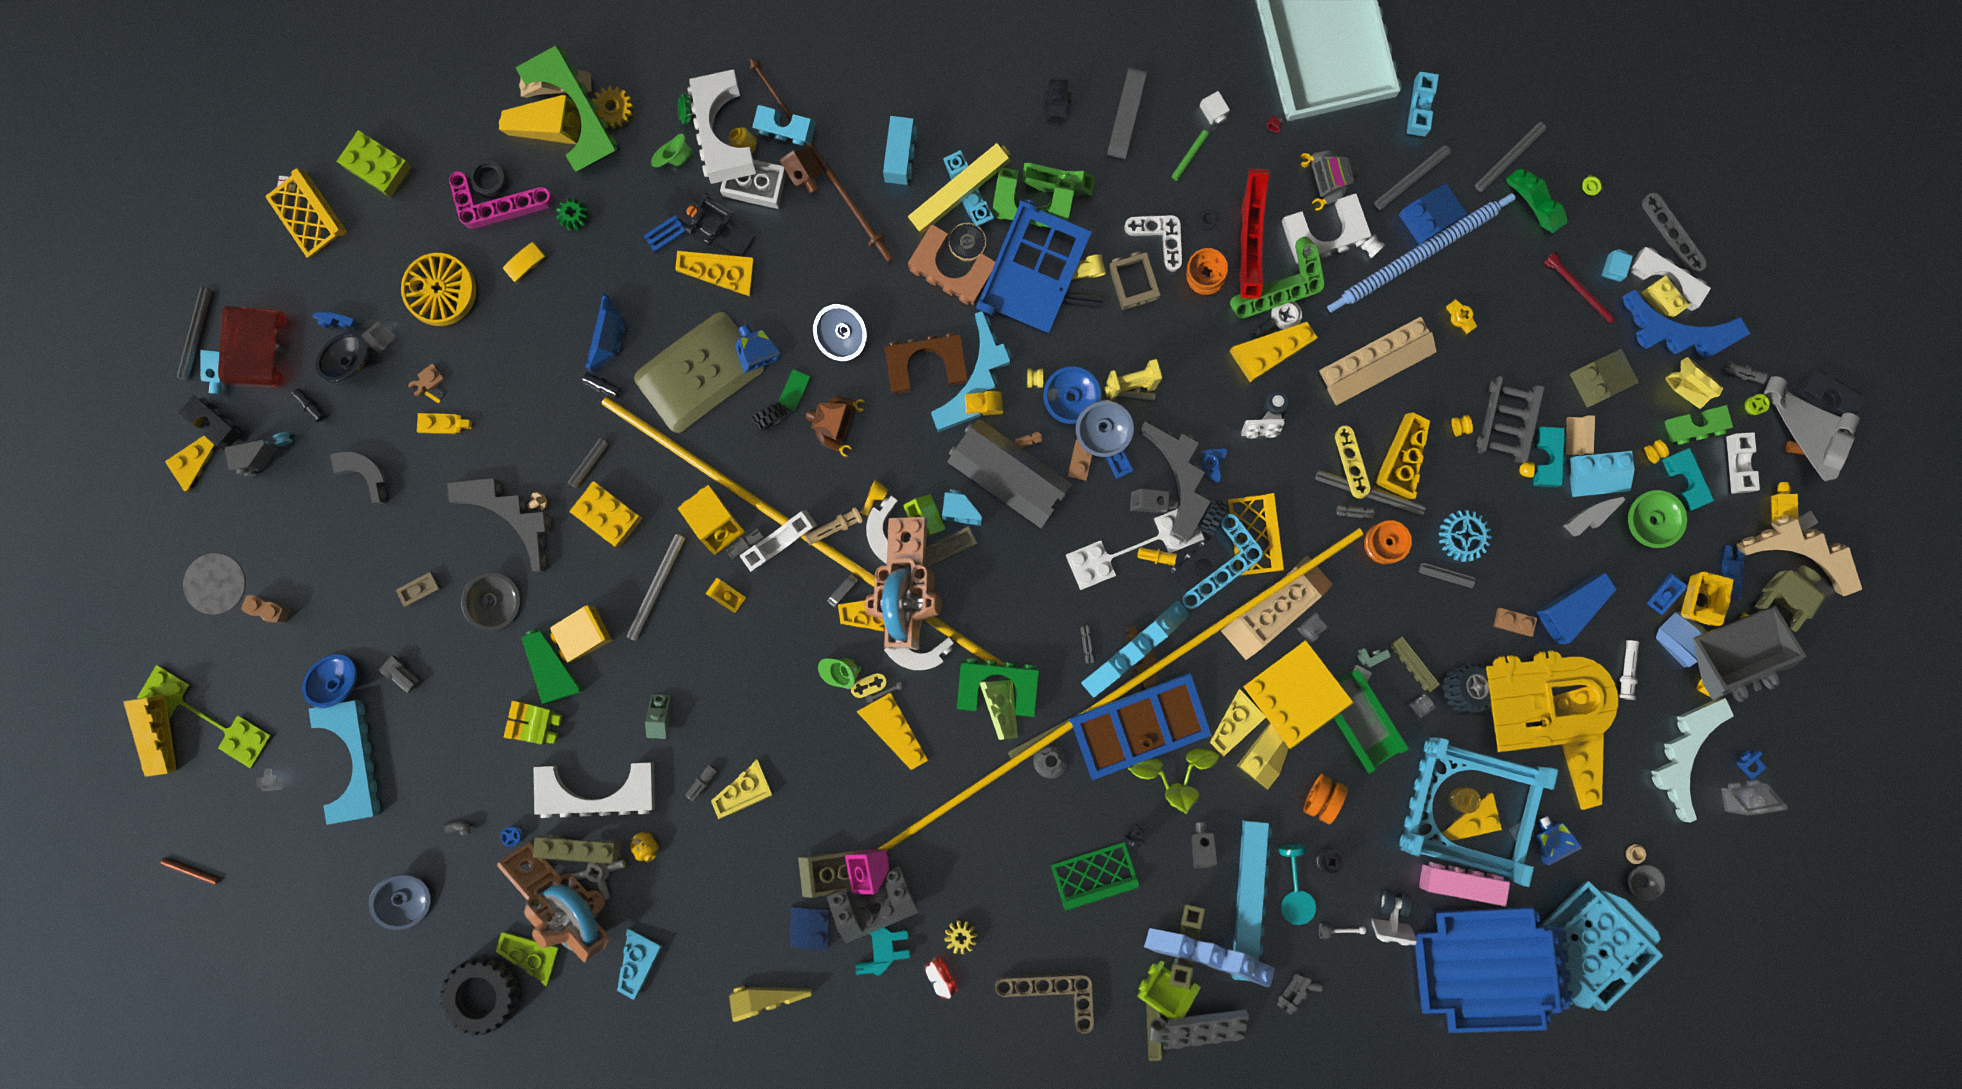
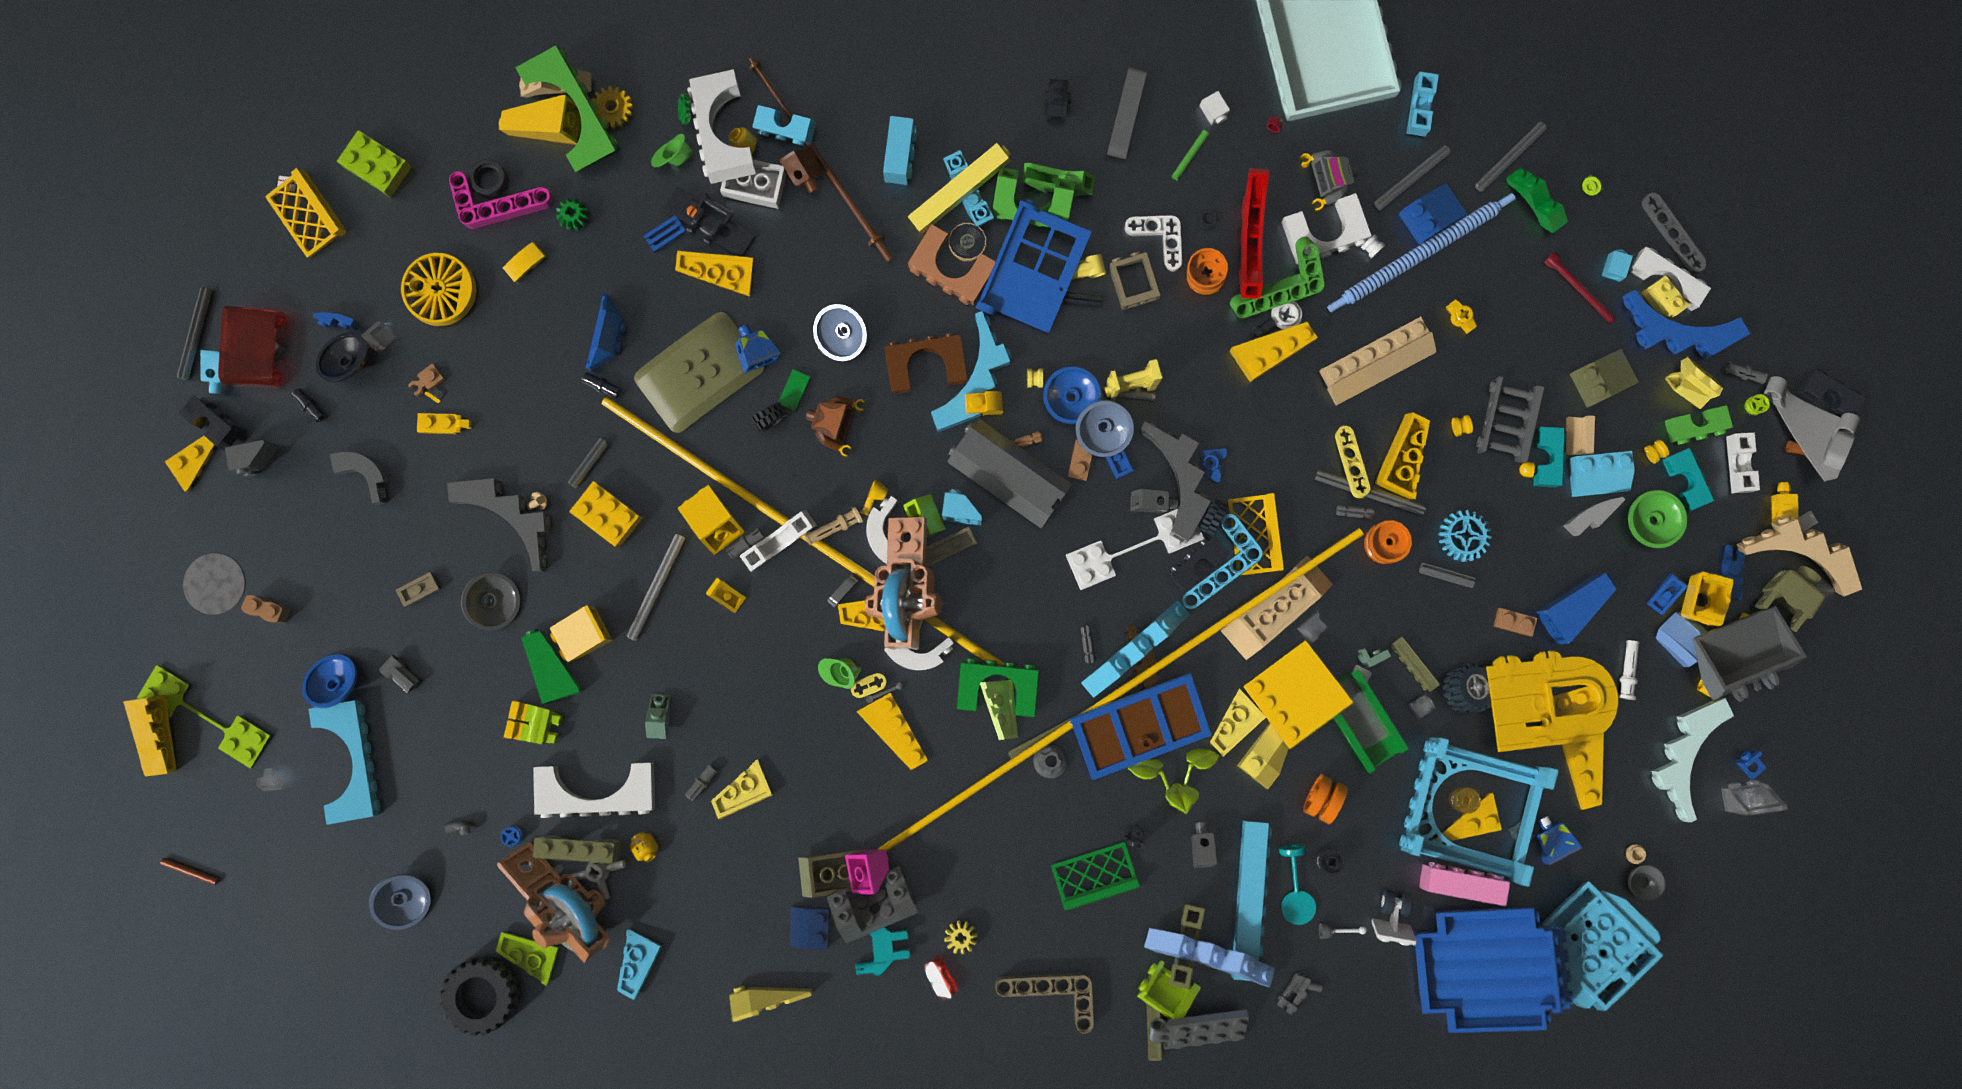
medium azure bush [273,432,293,446] -> none
yellow axle [1138,548,1177,566] -> none
white plate [1241,391,1290,438] -> none

